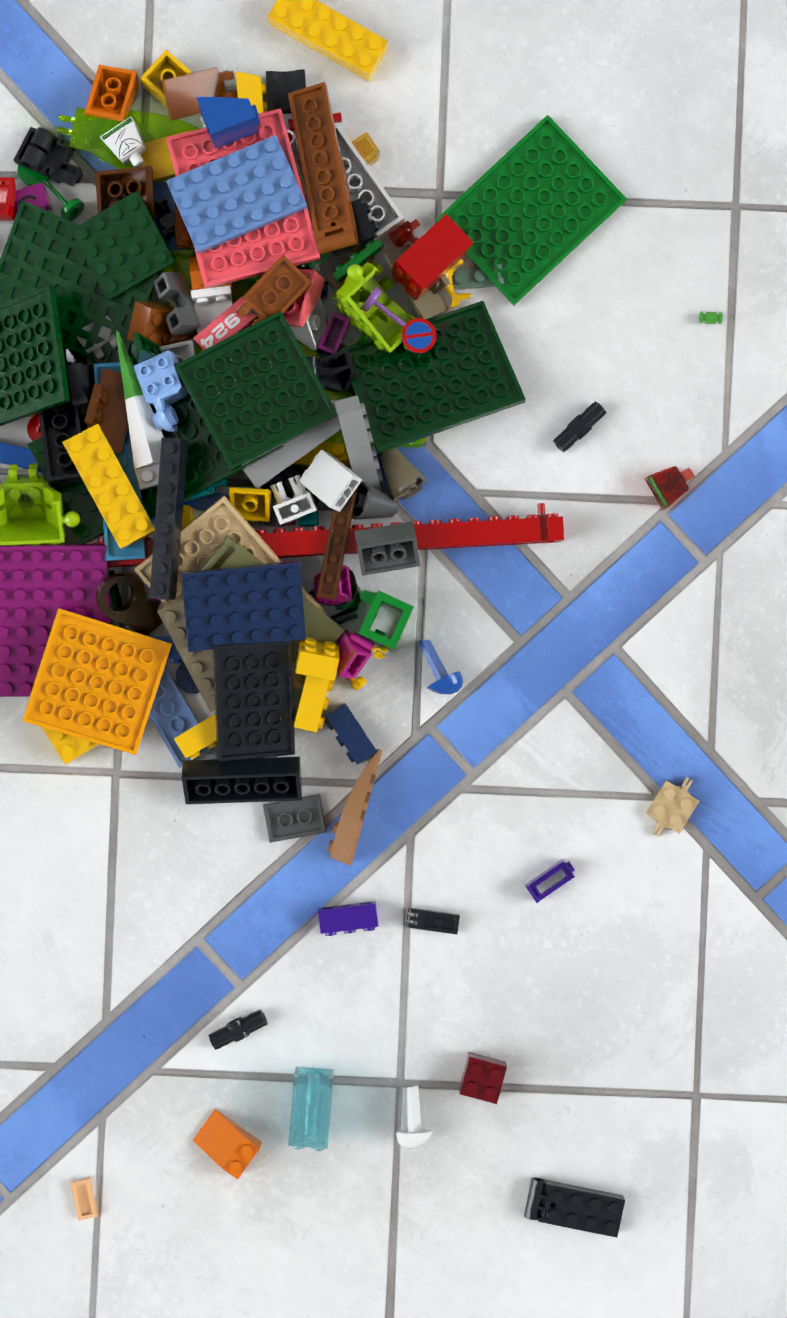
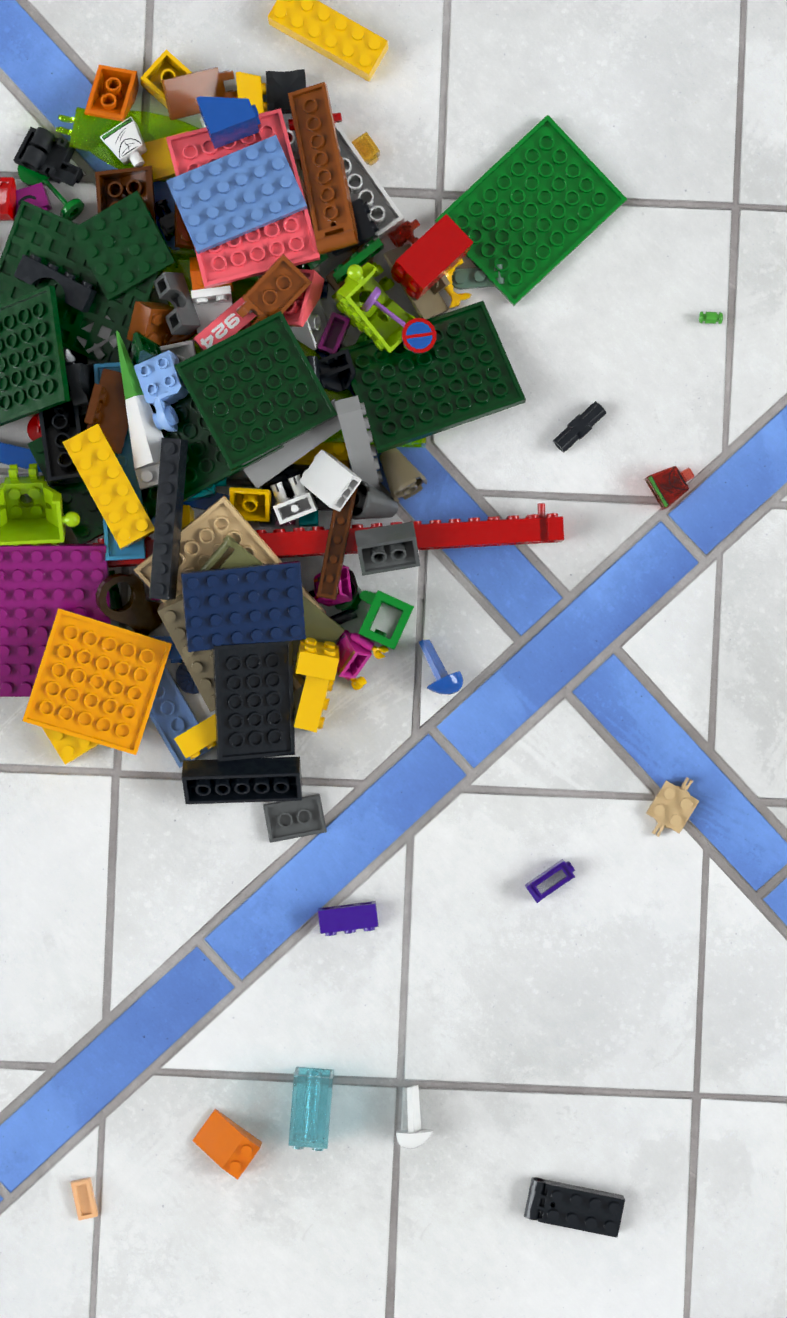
black piece [208,1009,268,1050] -> none
dark blue brick [325,703,377,765] -> none
medium nougat wedge [327,749,382,865] -> none
black hinge [406,908,460,935] -> none
dark red brick [459,1052,507,1104] -> none
none -> black arch [14,253,98,312]

